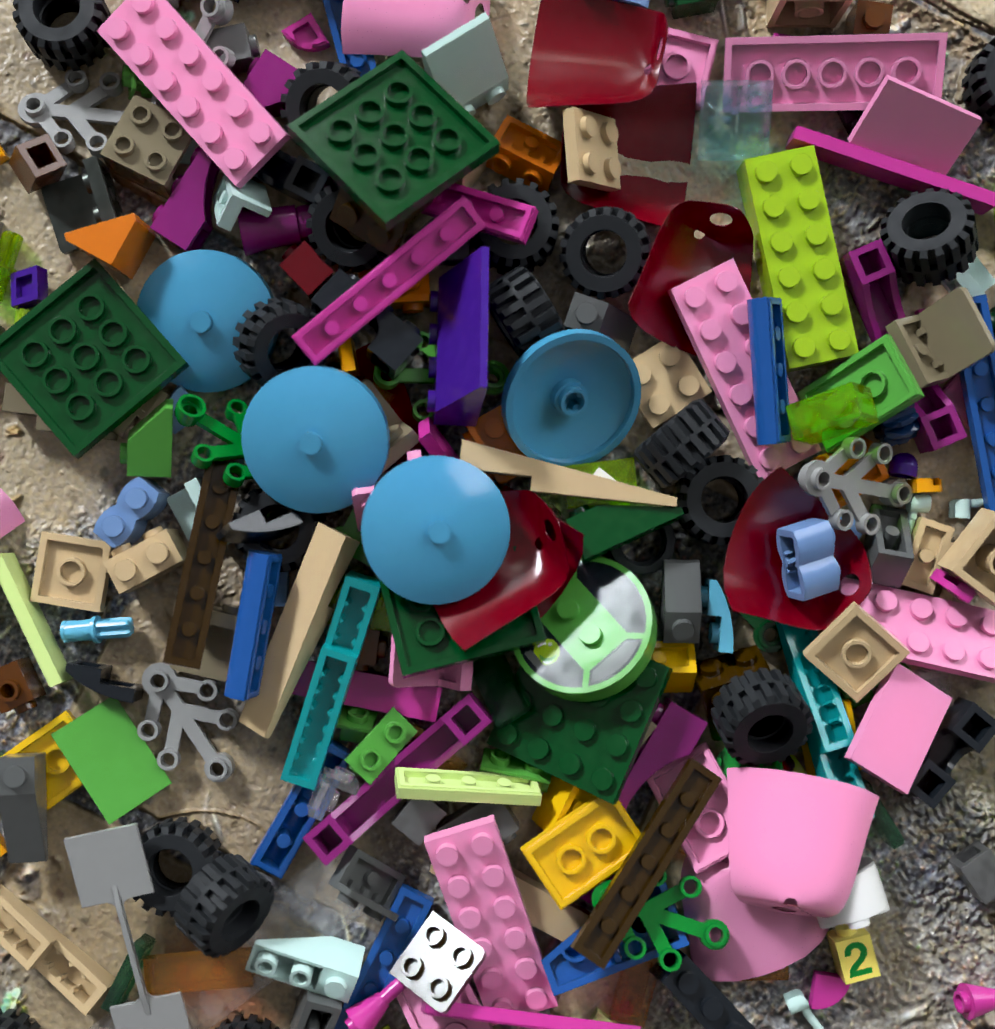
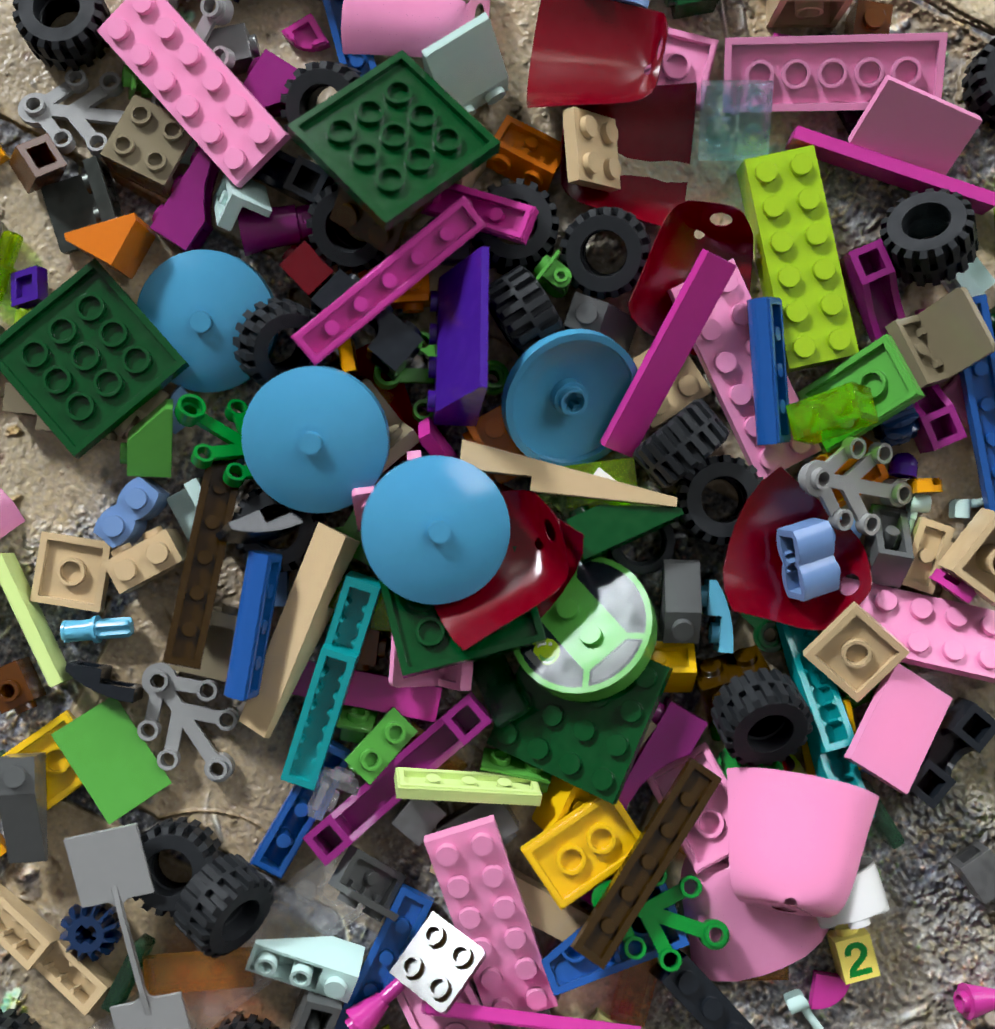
none -> dark blue gear [59,903,122,962]
none -> bright green hinge [534,250,572,298]
none -> dark pink tile [600,249,737,458]

